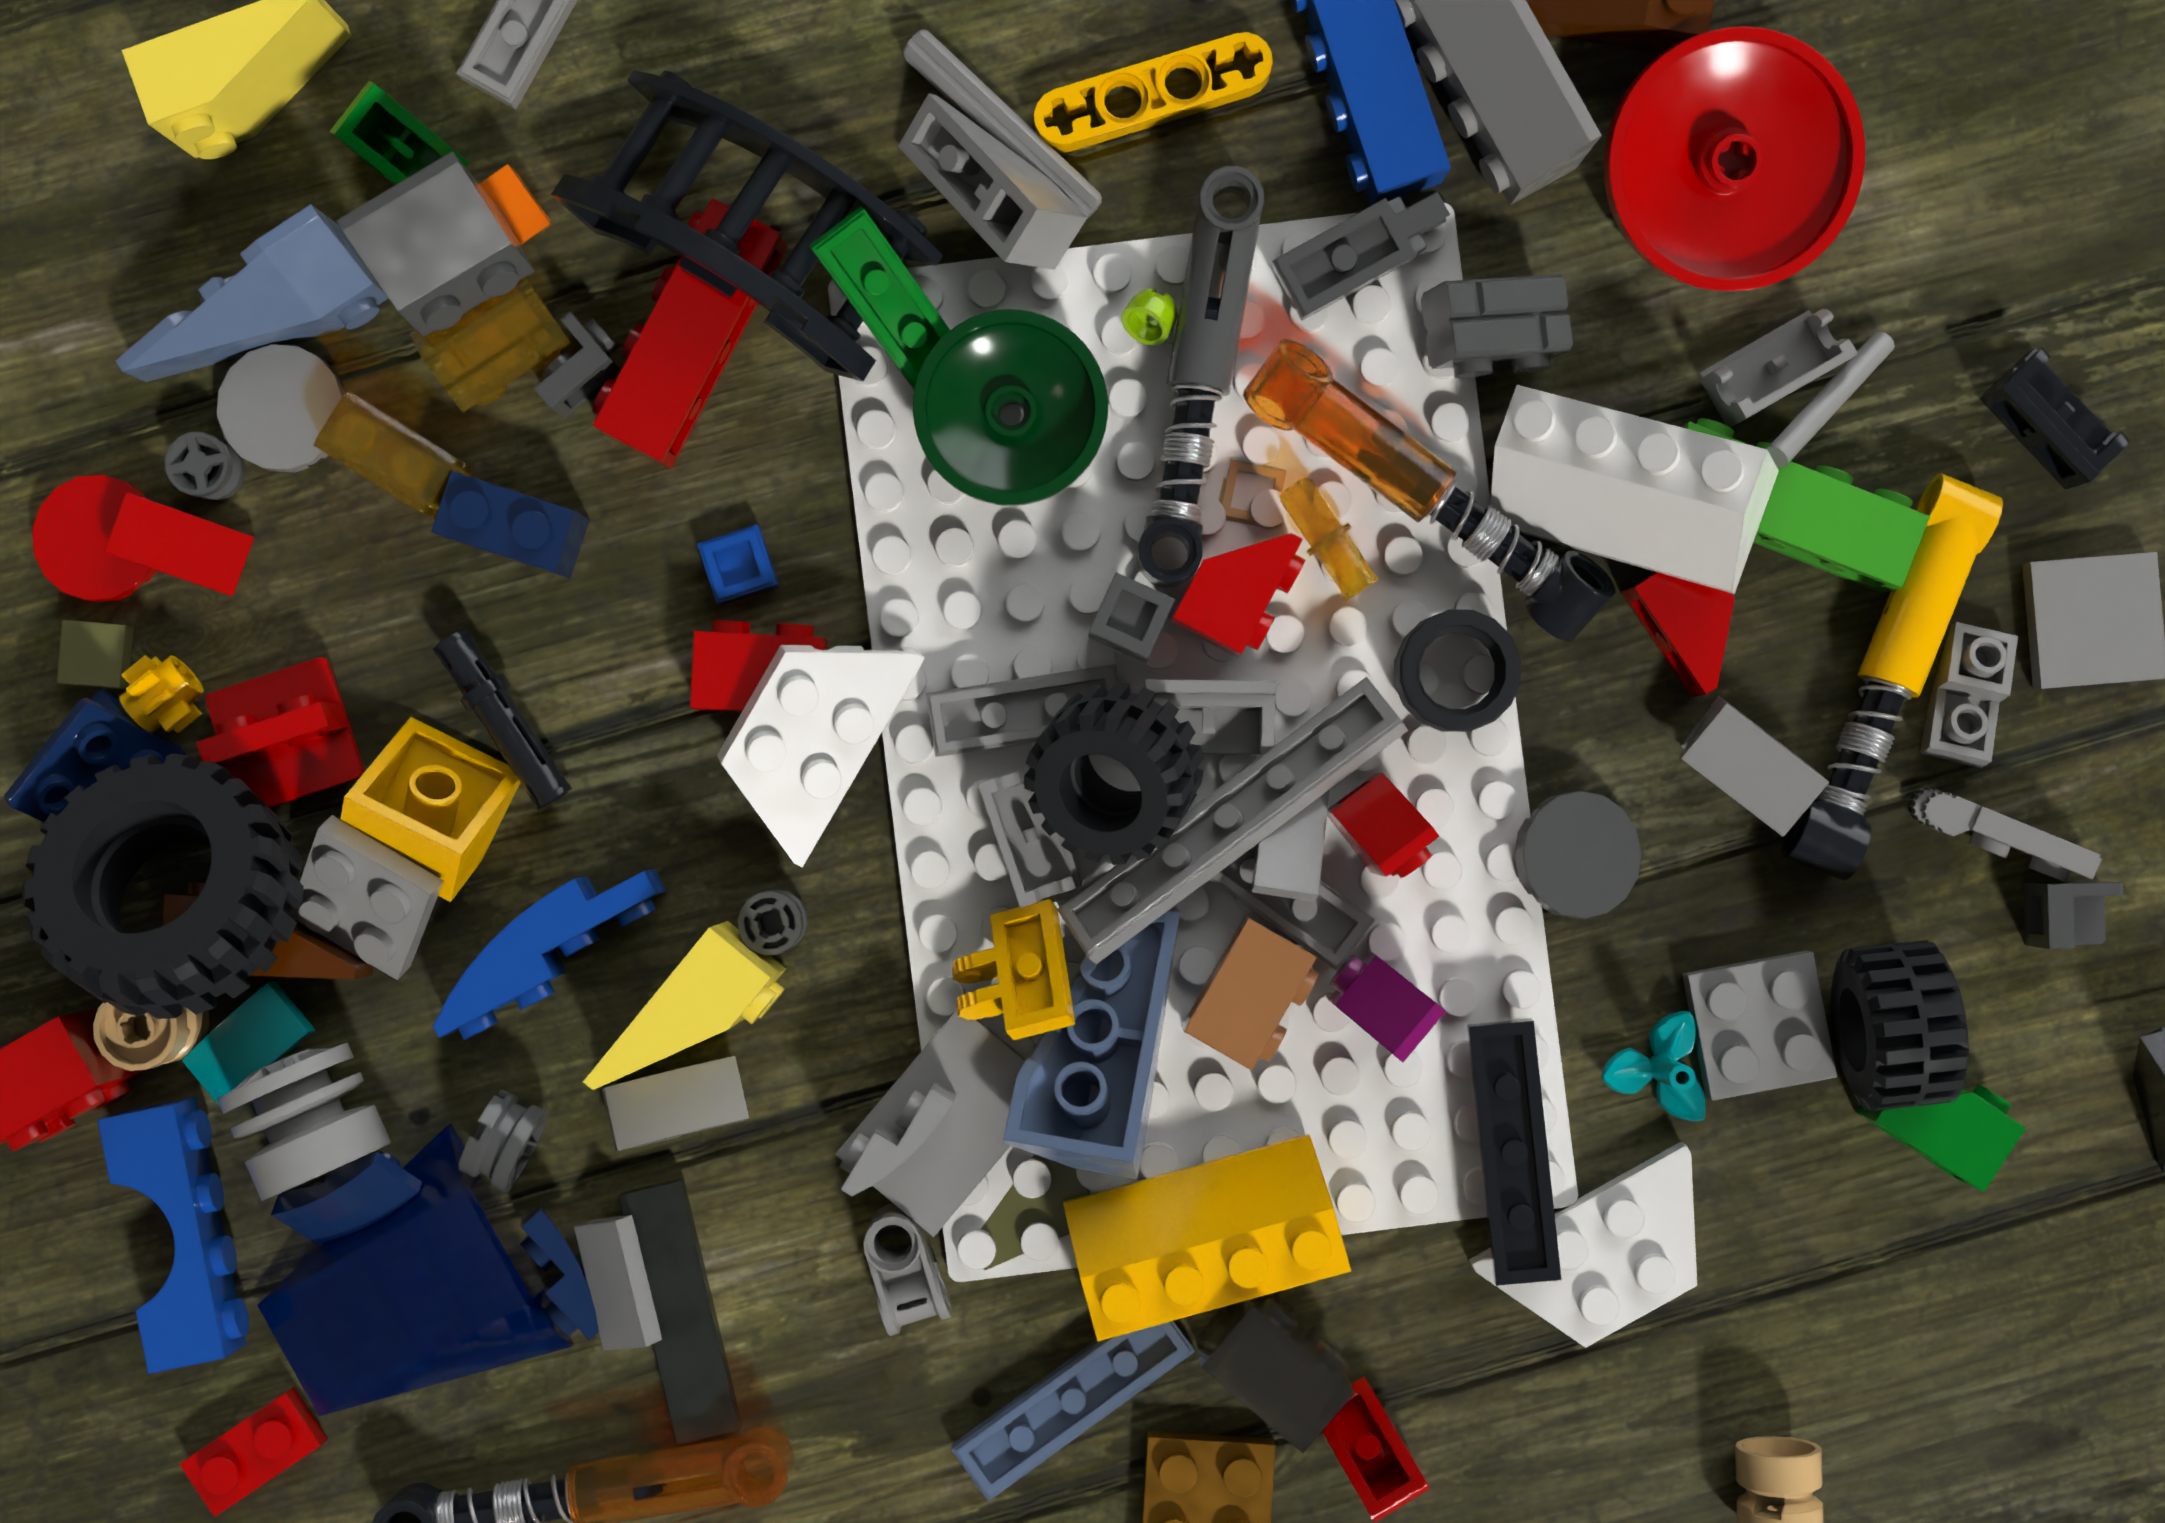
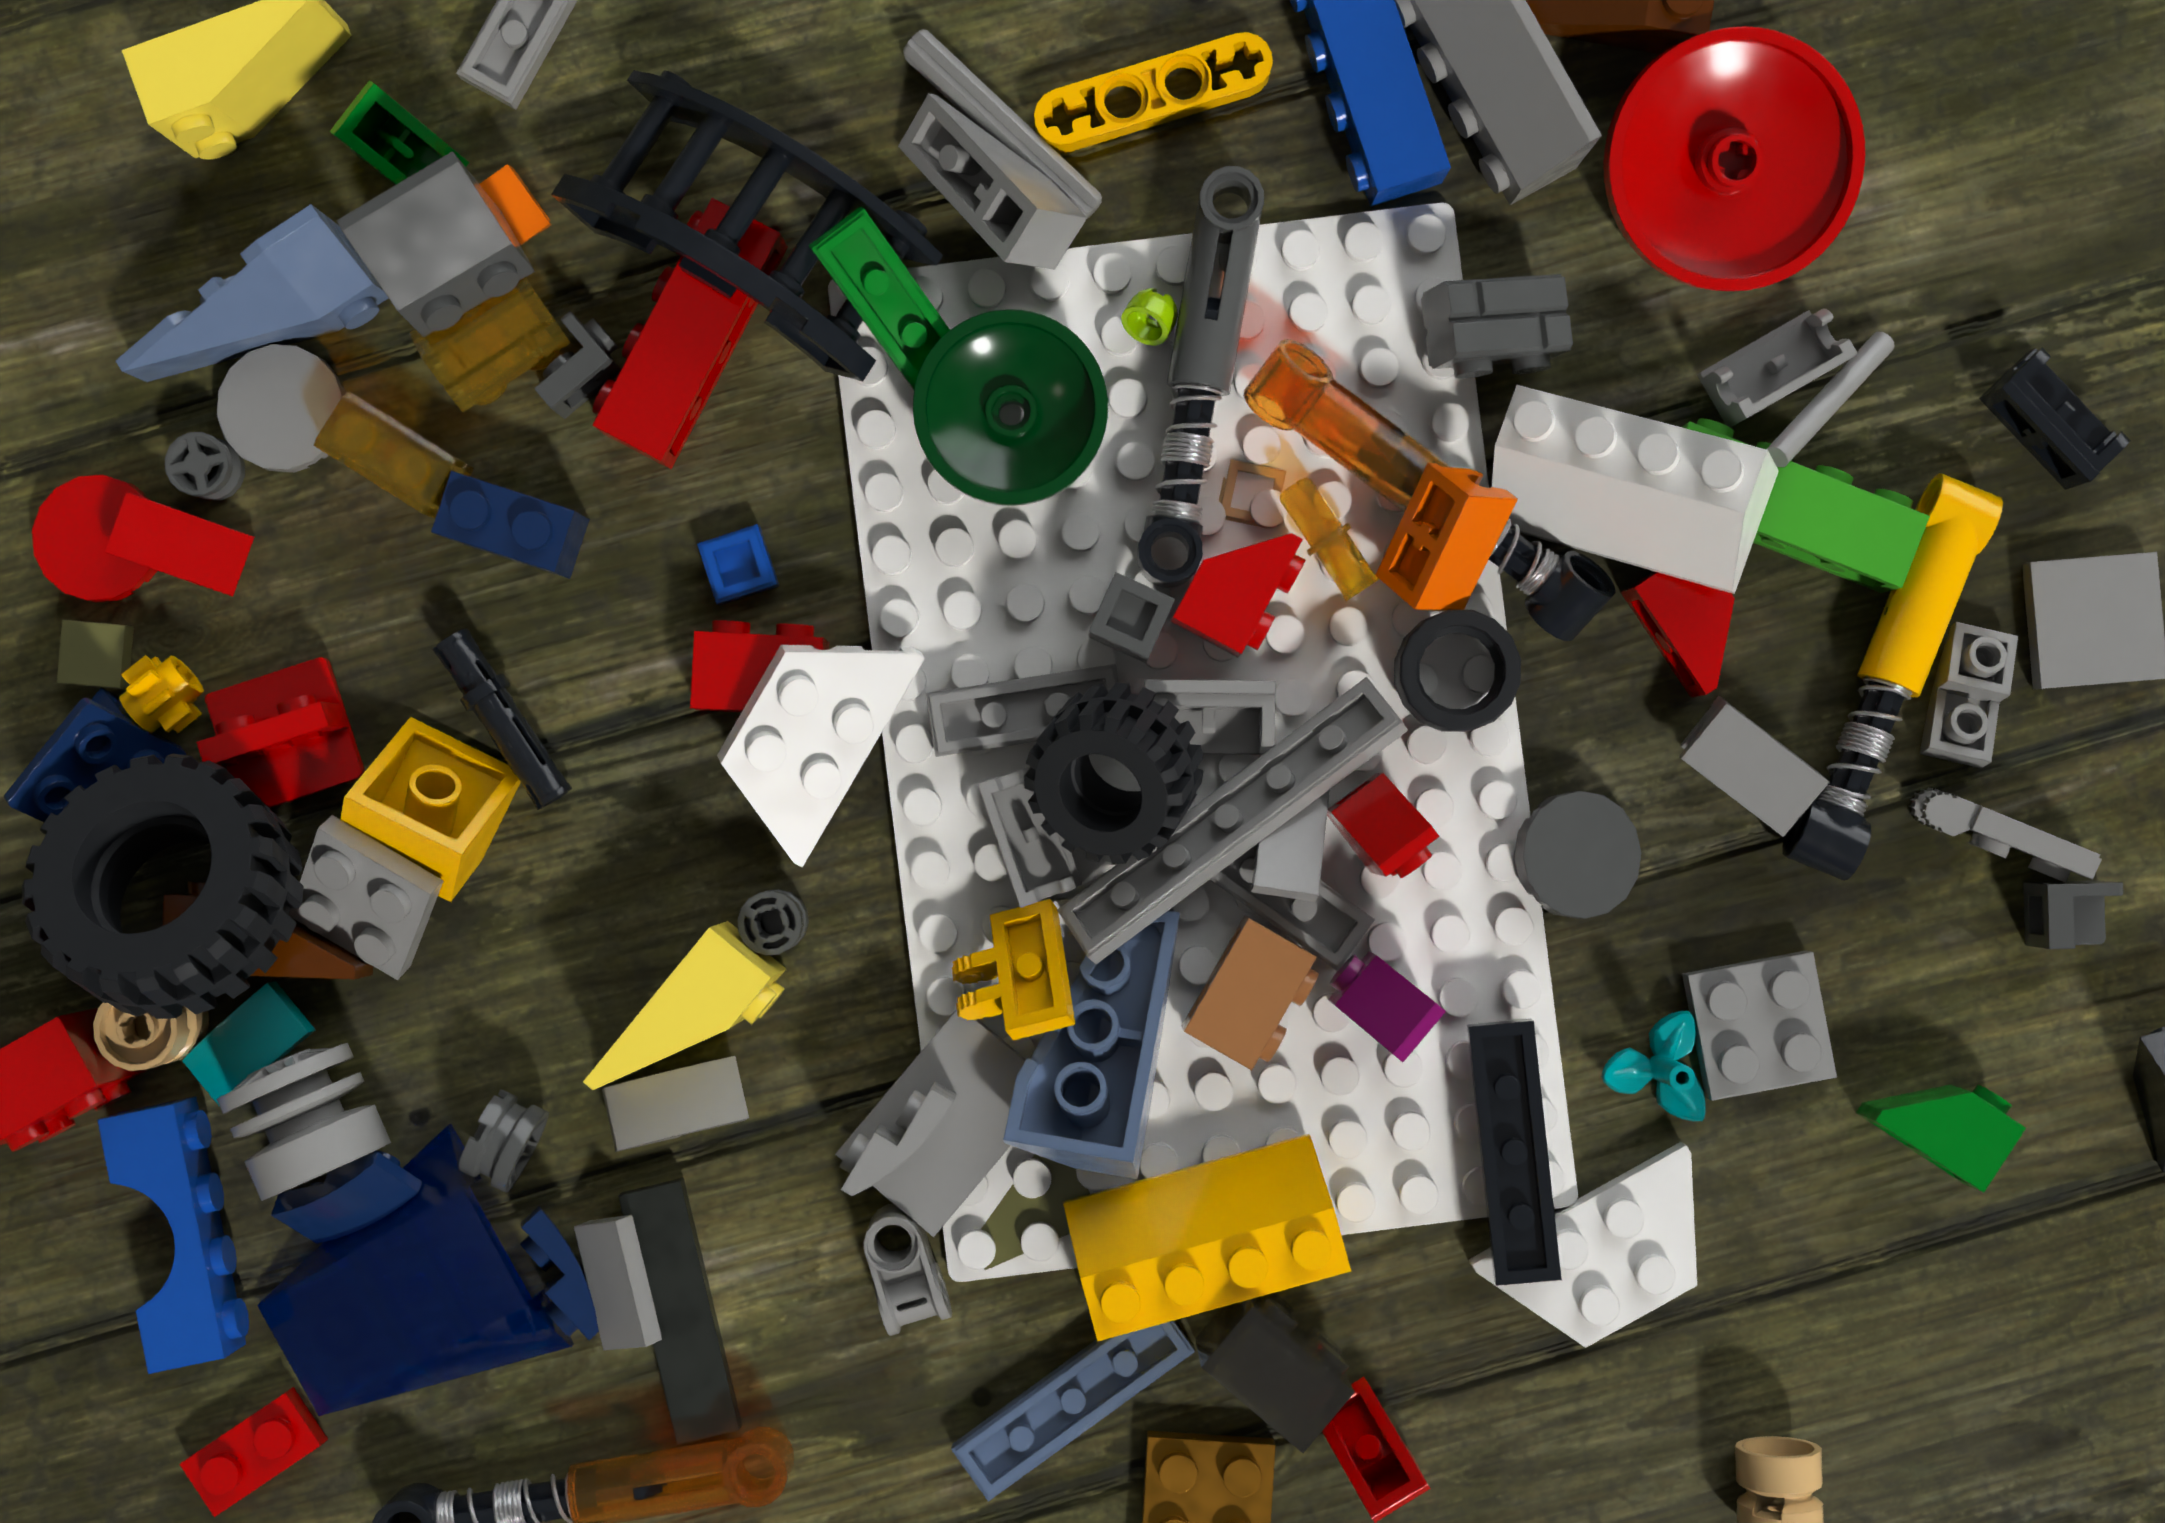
blue slope [433,869,666,1040] -> none
dark grey hinge [1271,192,1450,321] -> none
black tyre [1831,940,1969,1111] -> none
none -> orange hinge [1375,463,1518,610]

